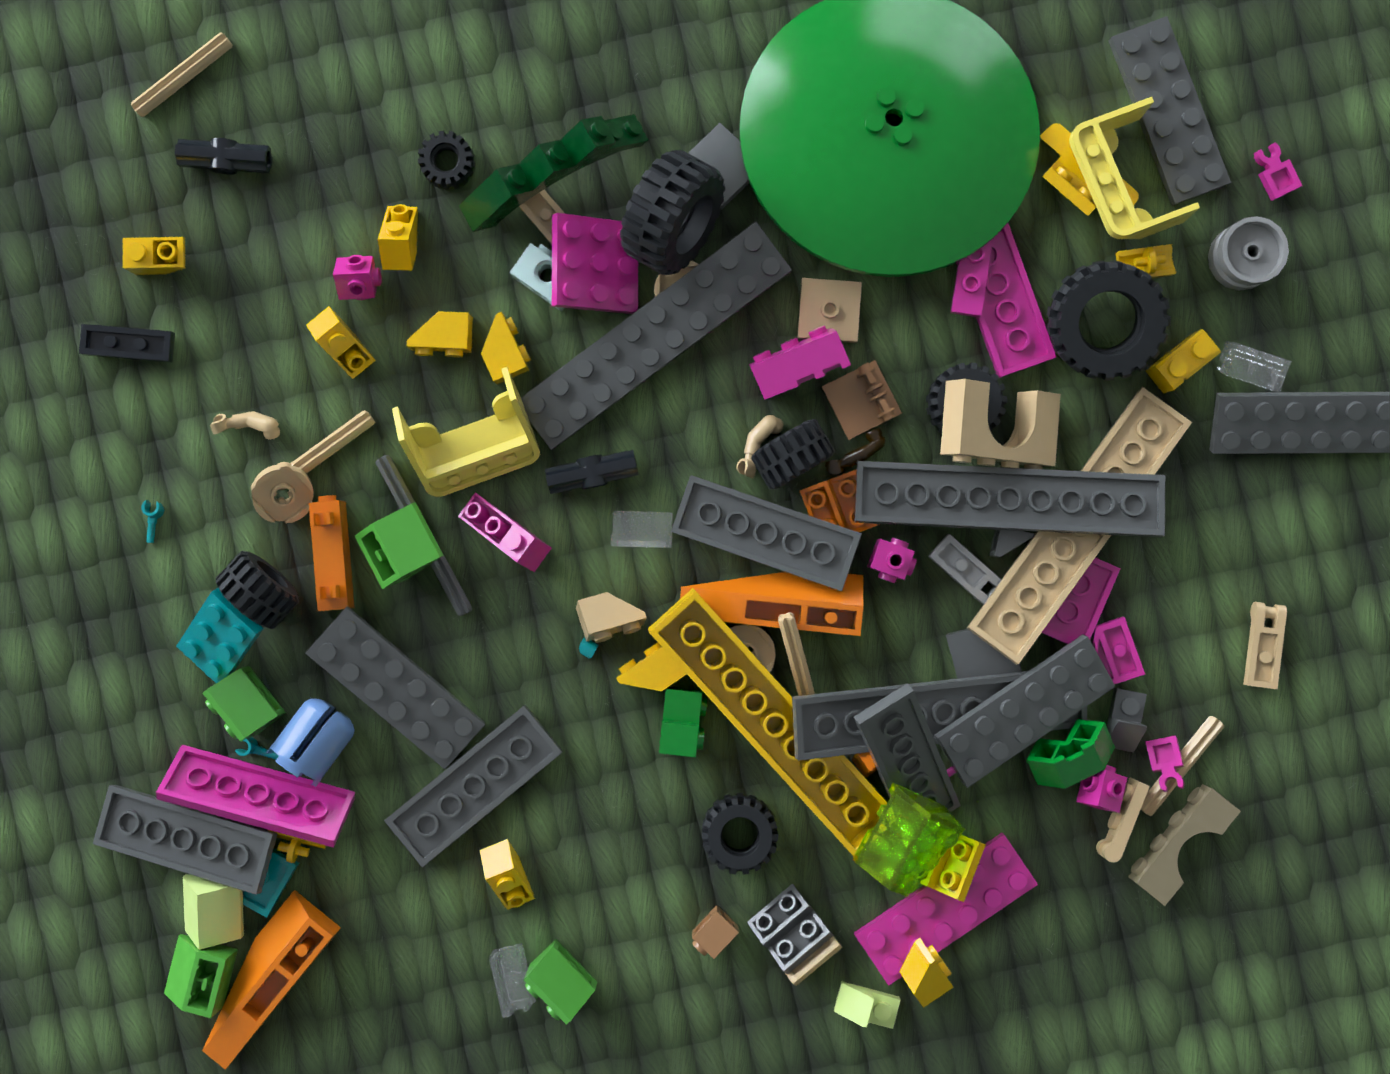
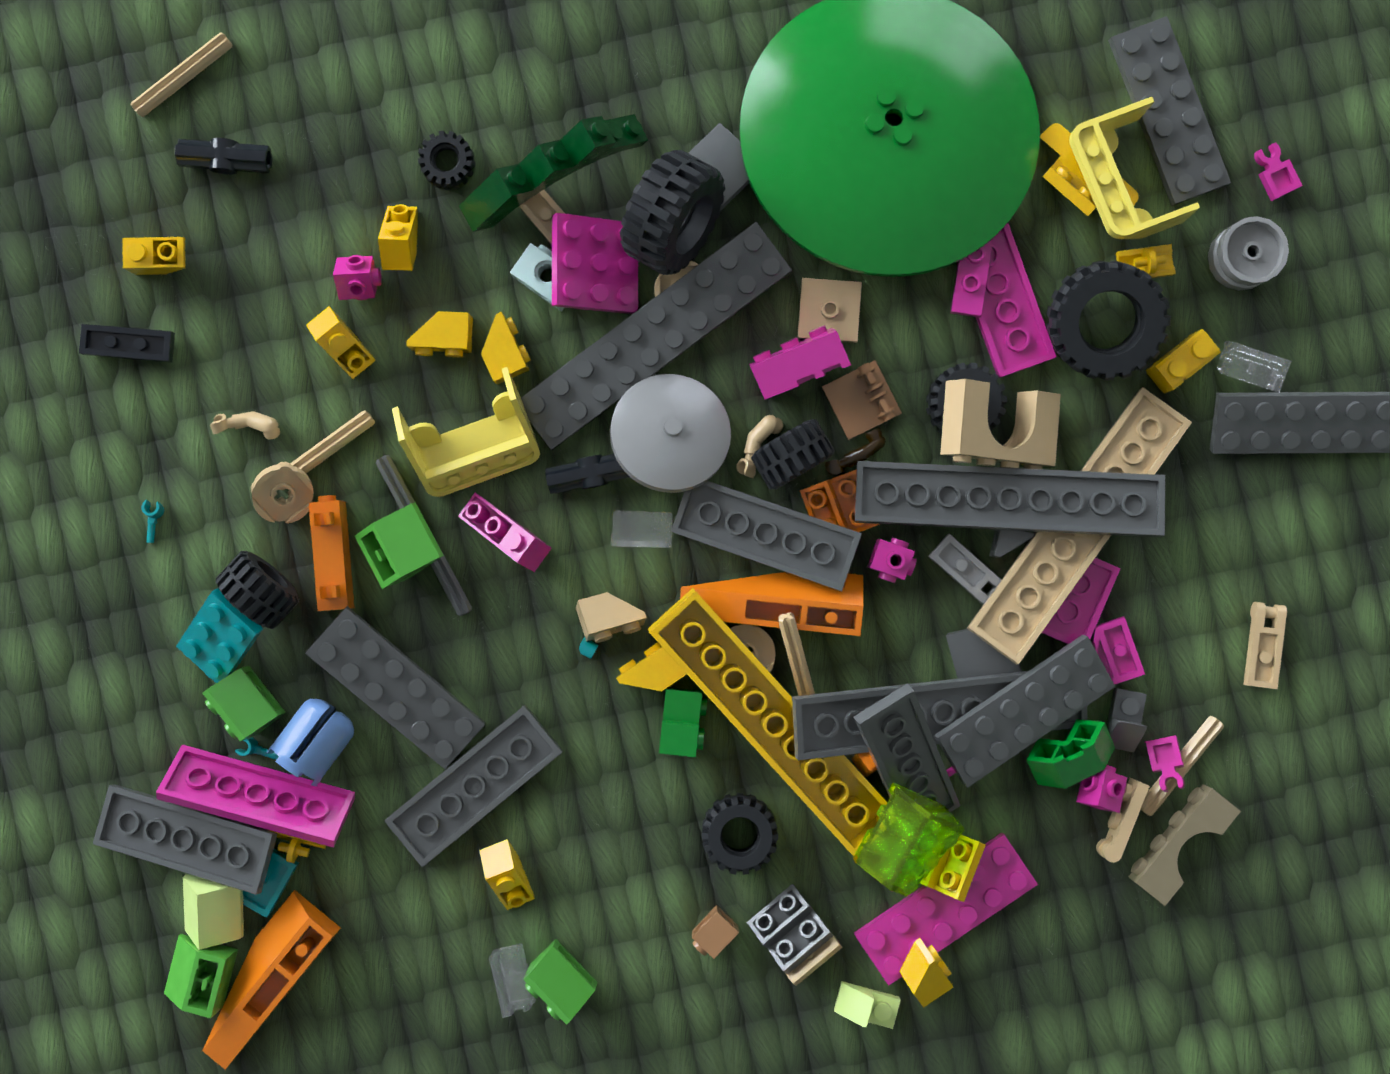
none -> light grey dish [610,374,731,493]

